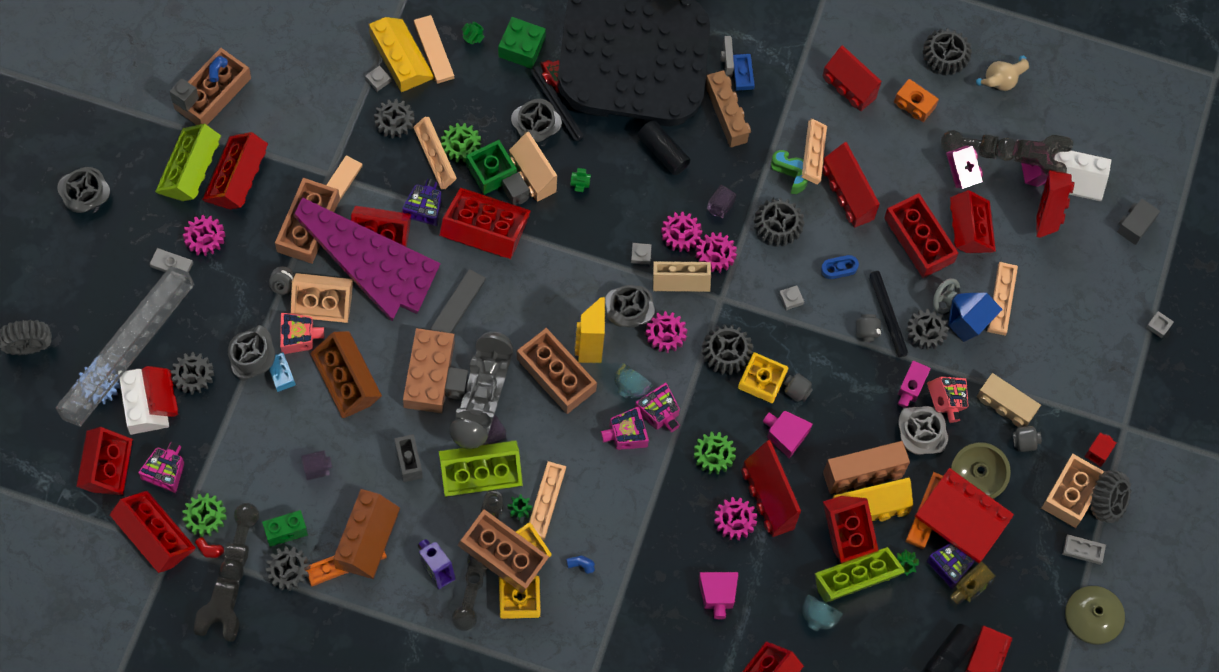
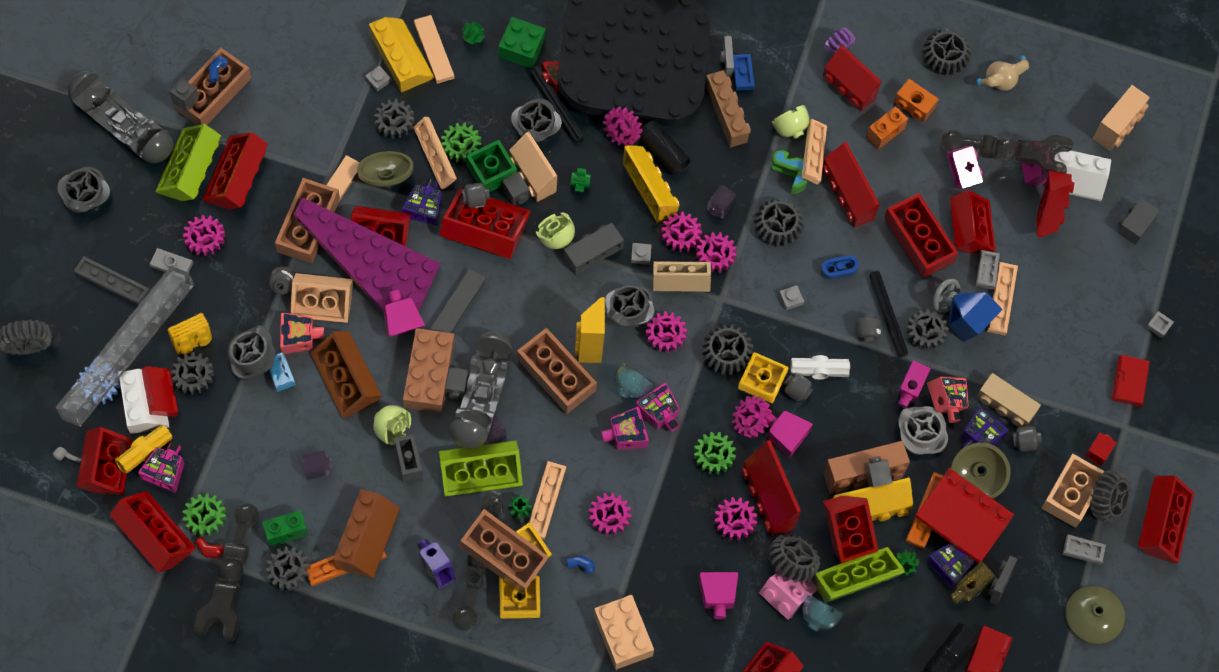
none -> light grey hand [53,447,81,463]
none -> dark grey piece [68,71,173,163]
none -> dark grey tile [73,256,150,307]
none -> yellow piece [115,425,172,474]
none -> yellow brick [168,313,212,355]
none -> olive dish [357,151,414,187]
none -> yellowish green cylinder [373,405,411,445]
none -> dark pink torso [383,290,425,338]
none -> dark grey head [461,183,490,208]
none -> yellowish green cylinder [536,213,575,249]
none -> dark grey brick [563,223,624,275]
none -> dark pink gear [588,493,631,536]
none -> light nougat brick [594,595,654,670]
none -> dark pink gear [603,107,642,146]
none -> yellow slope [623,145,680,223]
none -> dark pink gear [732,395,772,438]
none -> bright pink bracket [759,572,817,620]
none -> dark grey gear [768,533,821,583]
none -> yellowish green cylinder [772,105,809,139]
none -> white piece [790,355,850,380]
none -> medium lavender gear [824,28,856,56]
none -> dark grey brick [864,456,893,488]
none -> orange brick [866,106,908,150]
none -> torso [961,406,1008,449]
none -> light grey plate [976,250,1000,290]
none -> dark grey plate [989,556,1017,606]
none -> light nougat brick [1093,85,1150,151]
none -> red piece [1111,355,1150,407]
none -> red slope [1138,475,1195,563]

